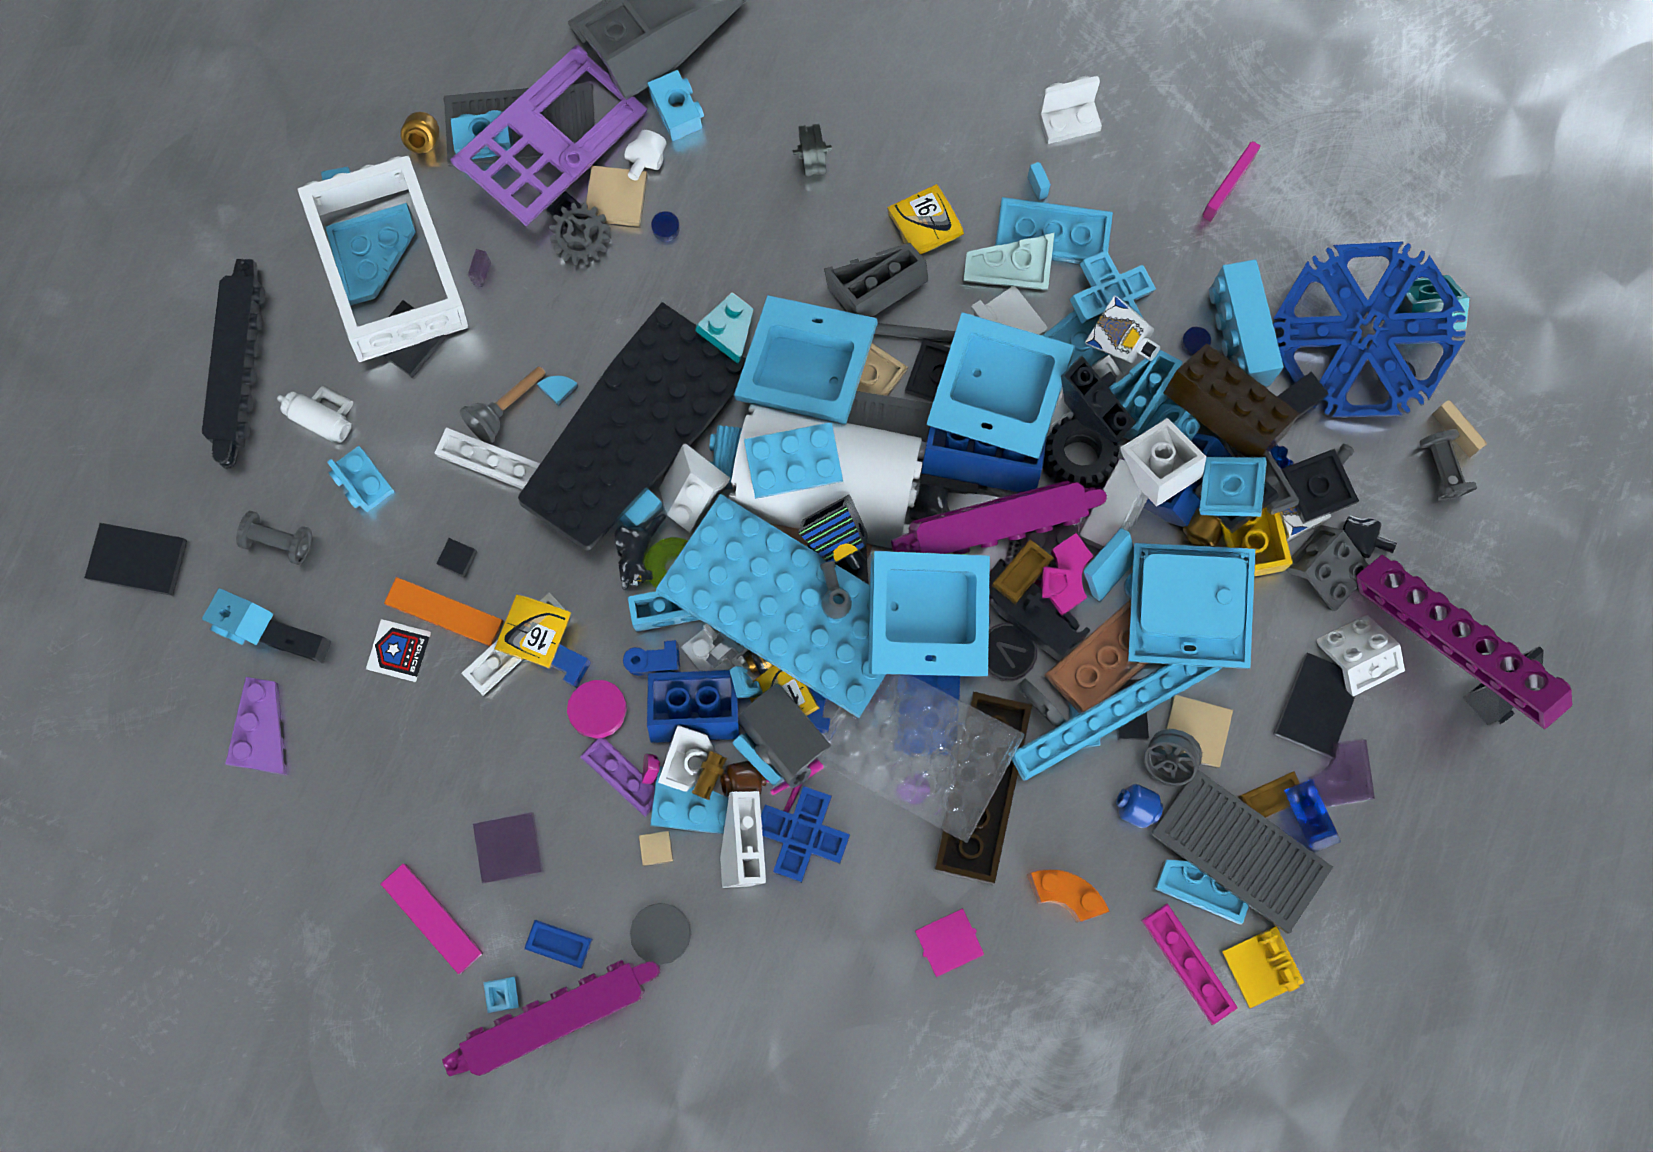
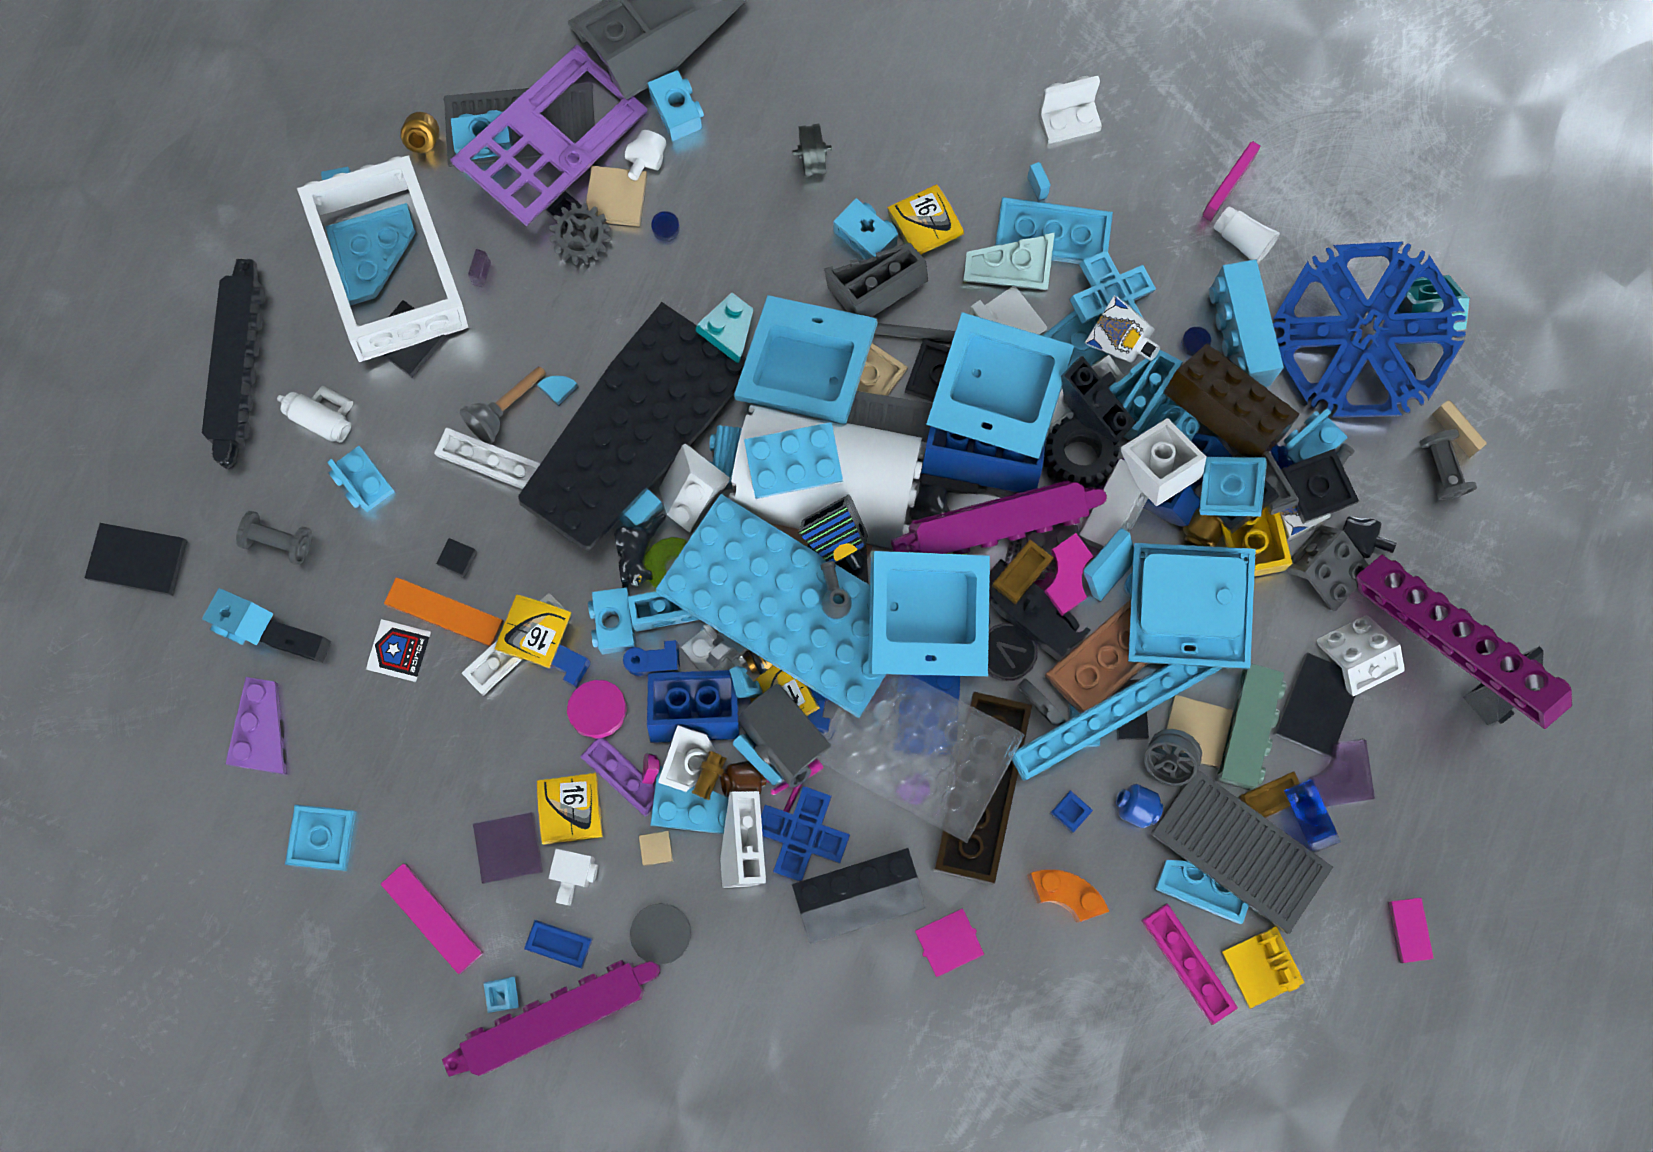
dark pink tile [1041,567,1074,598] -> none
black tile [1277,371,1329,418] -> none
none -> medium azure tile [285,804,356,871]
none -> slope [537,773,603,845]
none -> white brick [548,849,598,906]
none -> medium azure brick [588,587,637,655]
none -> black slope [792,848,926,944]
none -> medium azure brick [833,198,898,260]
none -> blue tile [1050,790,1093,833]
none -> white plant [1214,207,1280,264]
none -> sand green brick [1215,663,1286,790]
none -> medium azure bracket [1280,408,1348,464]
none -> dark pink tile [1389,897,1434,963]

